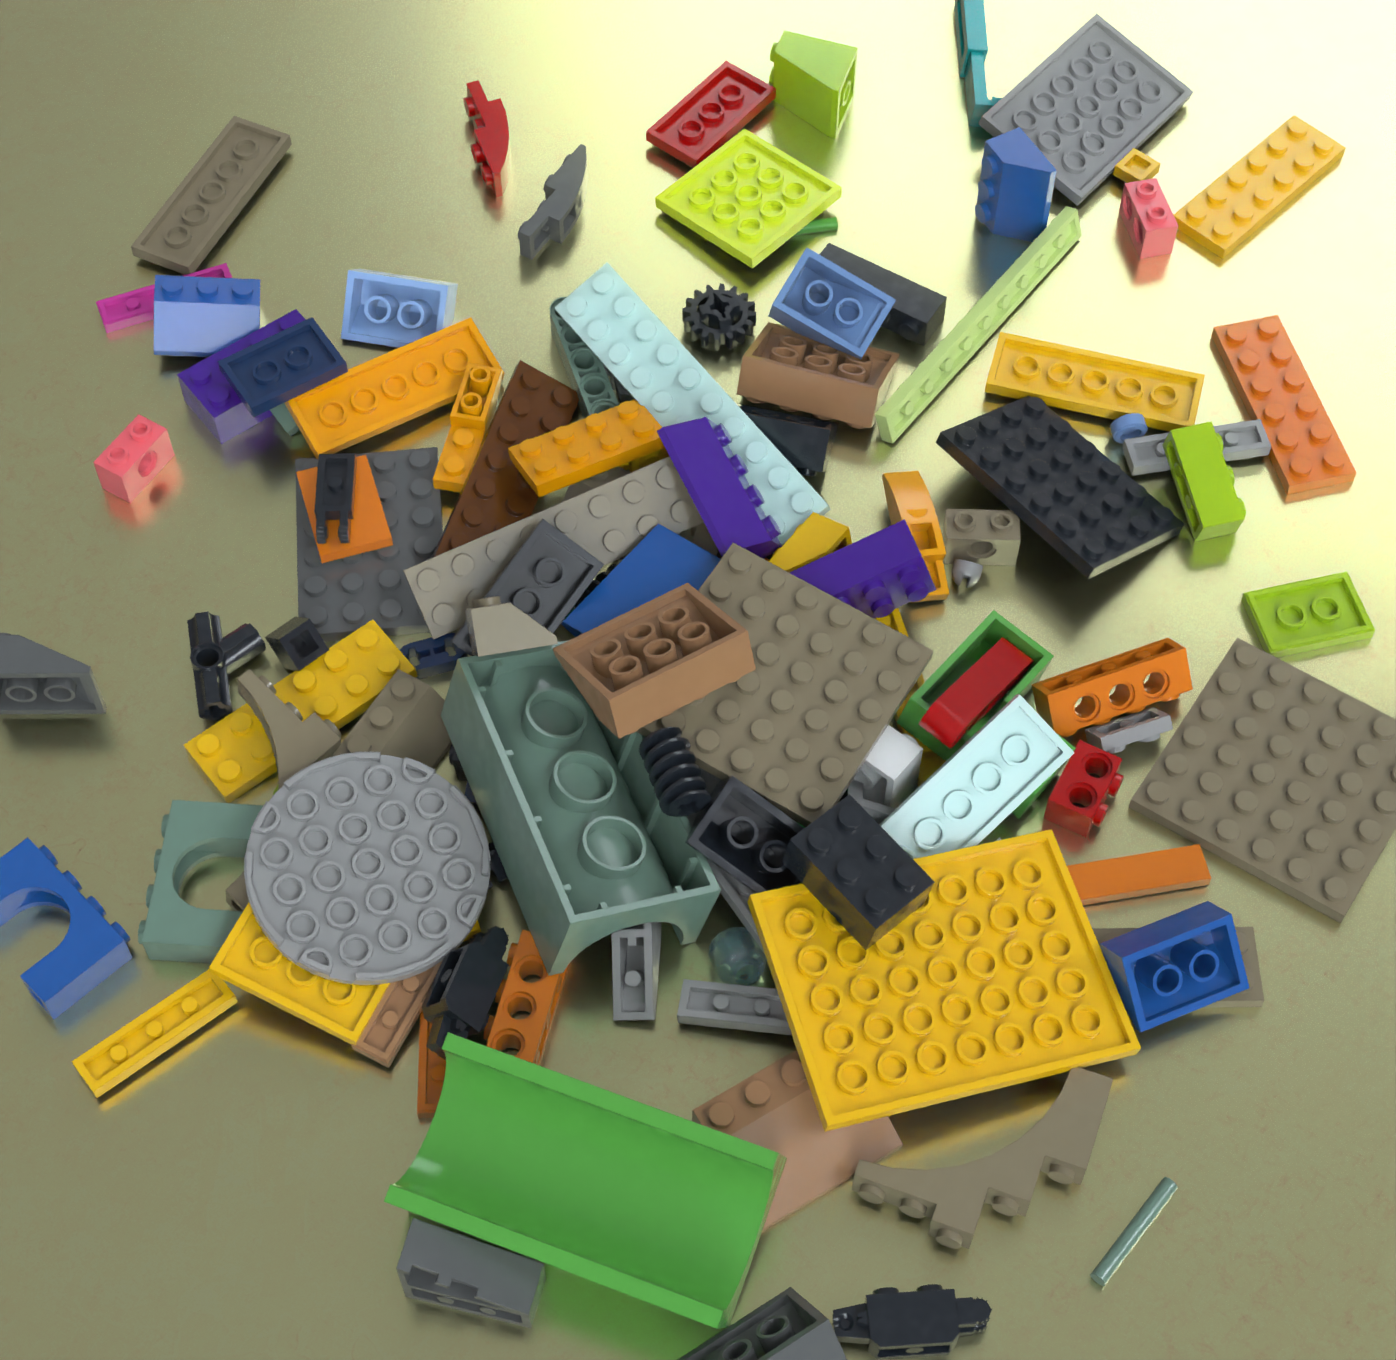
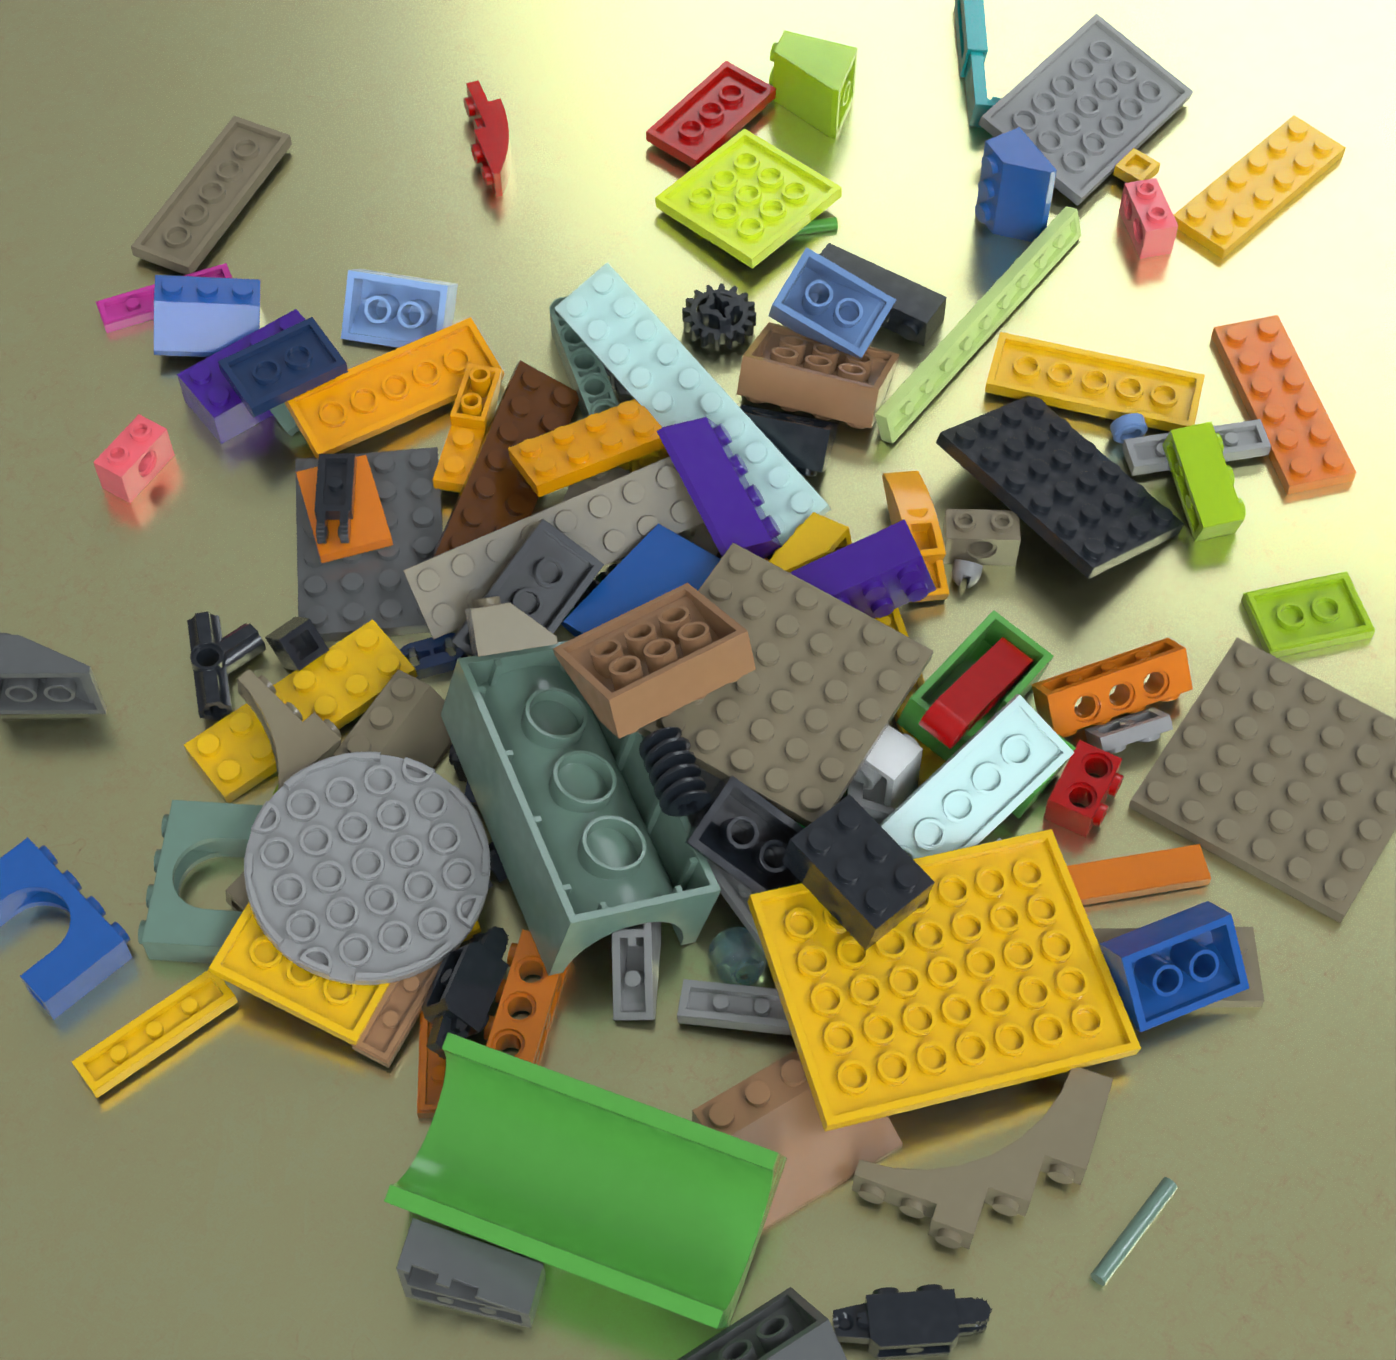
dark grey slope [518,144,588,260] -> none

